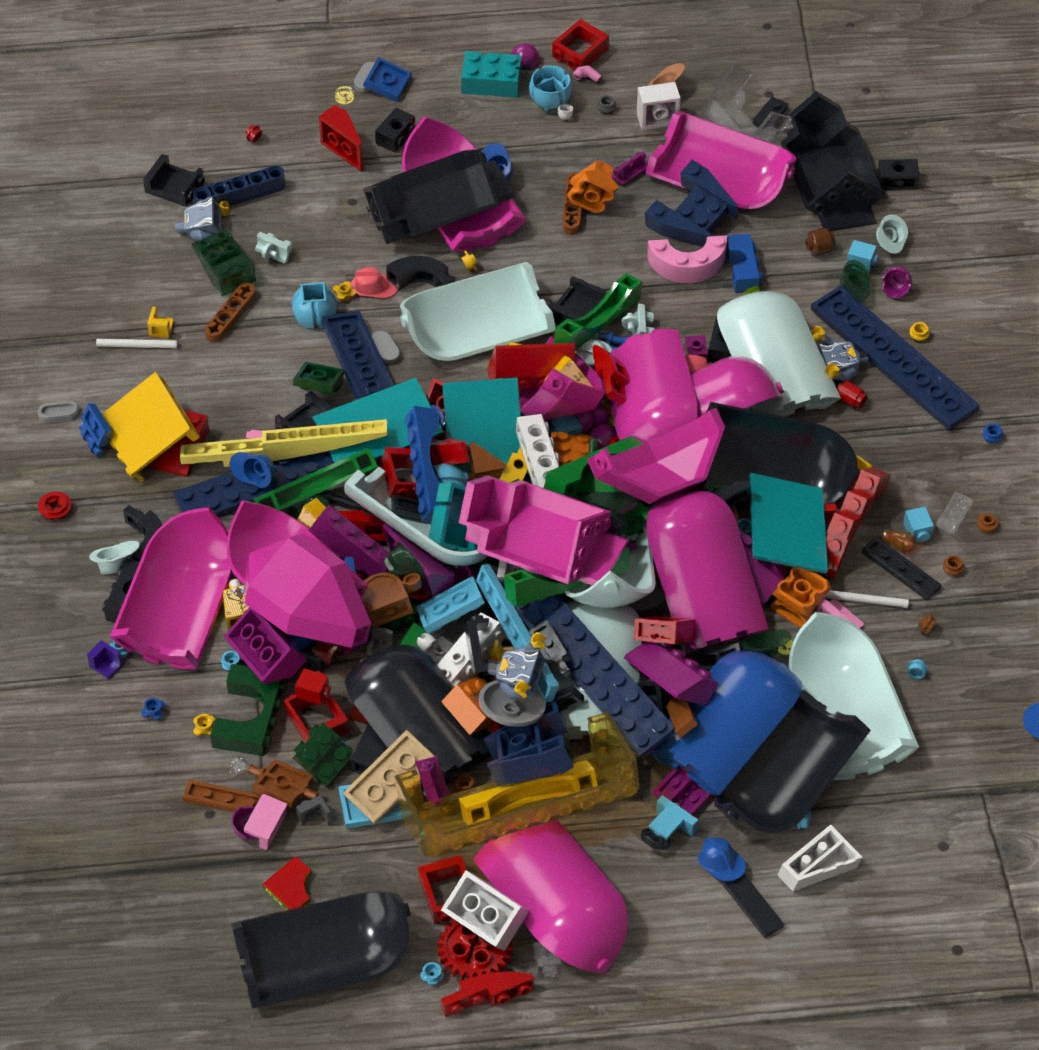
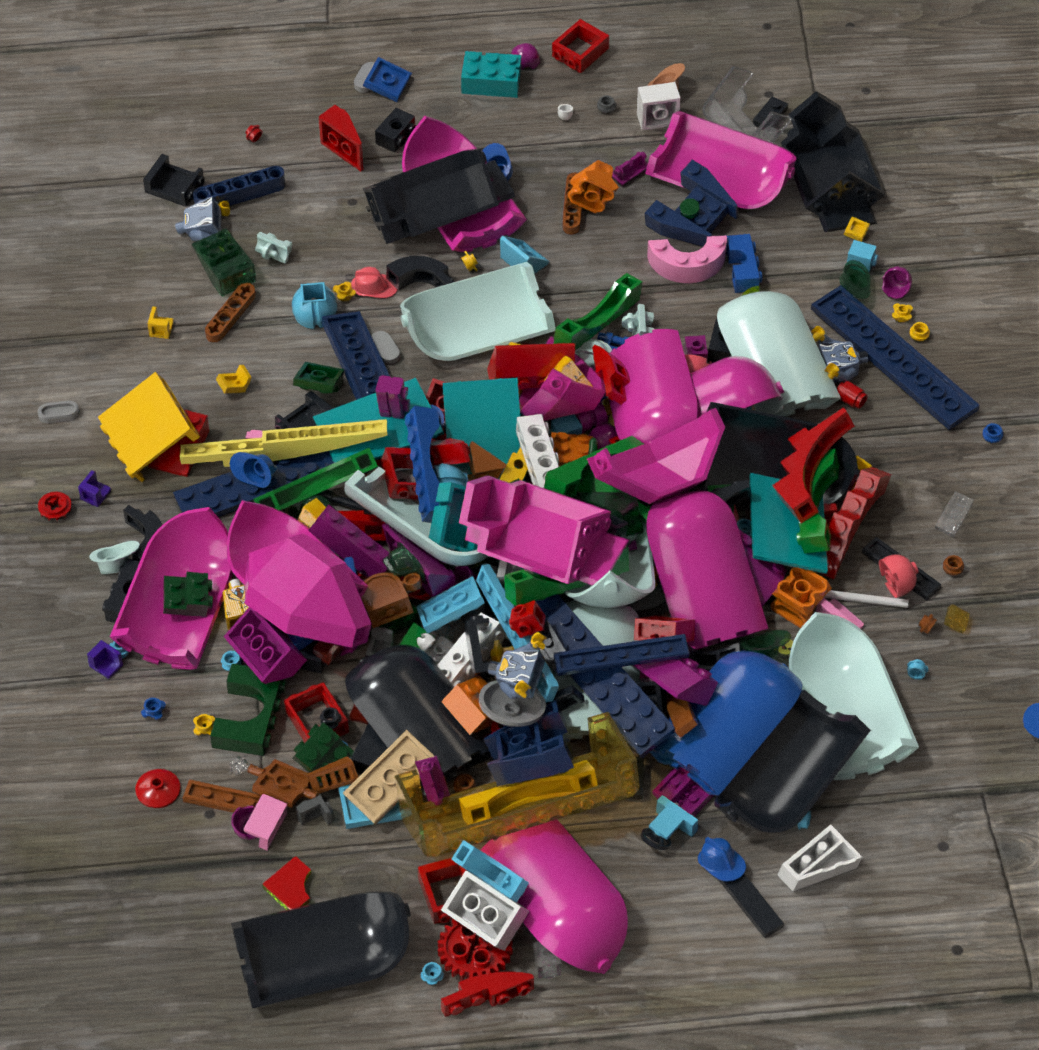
blue plate [79,403,112,457] -> none
white bar [96,339,178,348] -> none
red brick [295,668,331,706] -> none
clear tile [335,86,354,104] -> none
black tile [391,495,422,520] -> none
medium azure piece [529,66,572,112] -> none
black panel [548,276,606,325] -> none
bright pink arm [573,66,602,83] -> none
reddish brown head [805,228,836,255] -> none
light aqua piece [876,214,908,254] -> none
black brick [877,159,920,190] -> none
clear orange cone [882,529,915,552] -> none
medium azure brick [903,507,934,543] -> none
dark orange plate [977,513,998,533] -> none
none -> dark purple panel [78,470,111,507]
none -> red dish [135,769,180,808]
none -> dark green plate [163,572,213,617]
none -> yellow bracket [216,365,252,394]
none -> dark orange slope [307,756,358,793]
none -> black plate [320,707,342,728]
none -> magenta brick [376,375,410,419]
none -> medium azure arch [451,840,529,903]
none -> medium azure slope [500,236,550,274]
none -> red brick [509,600,545,638]
none -> dark blue tile [554,634,689,676]
none -> dark green tile [680,198,700,219]
none -> red arch [772,408,855,523]
none -> green arch [797,449,840,554]
none -> yellow tile [844,217,870,242]
none -> coral cylinder [879,554,918,598]
none -> yellow plate [892,303,913,323]
none -> clear yellow tile [944,604,970,634]

